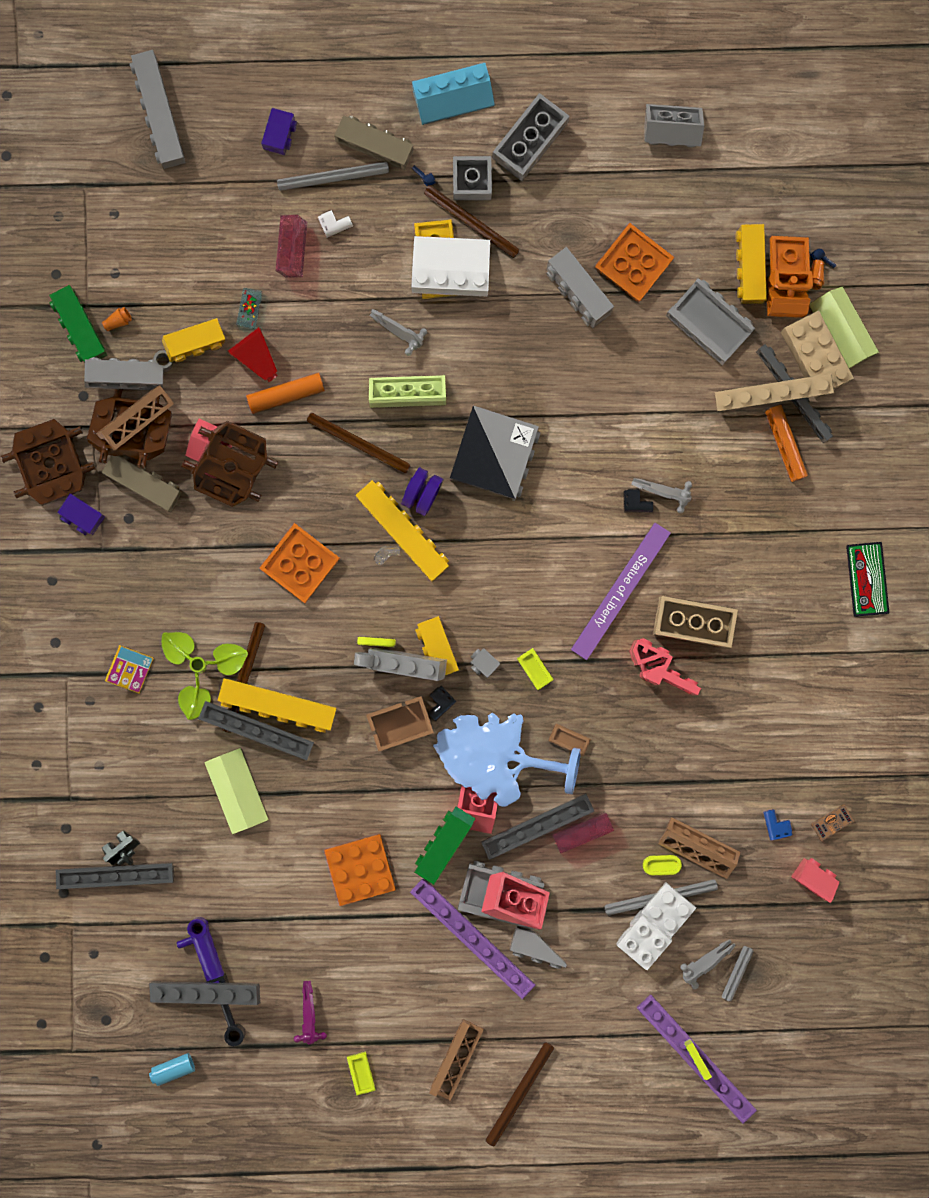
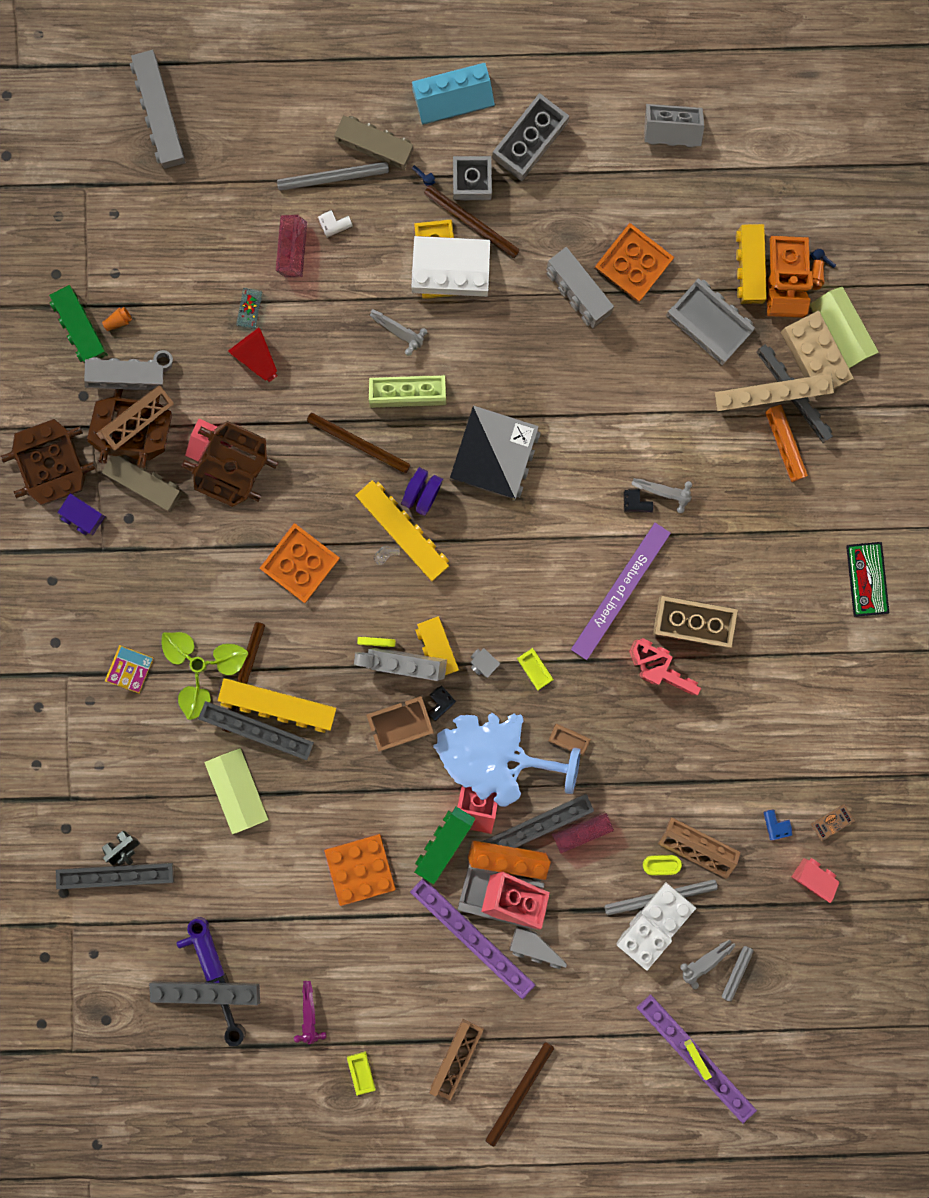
medium azure brick [149,1053,195,1086] -> none
yellow brick [162,318,225,363] -> none
orange brick [246,372,325,414] -> none
dark purple brick [261,108,297,155] -> none
none -> orange brick [468,840,551,880]

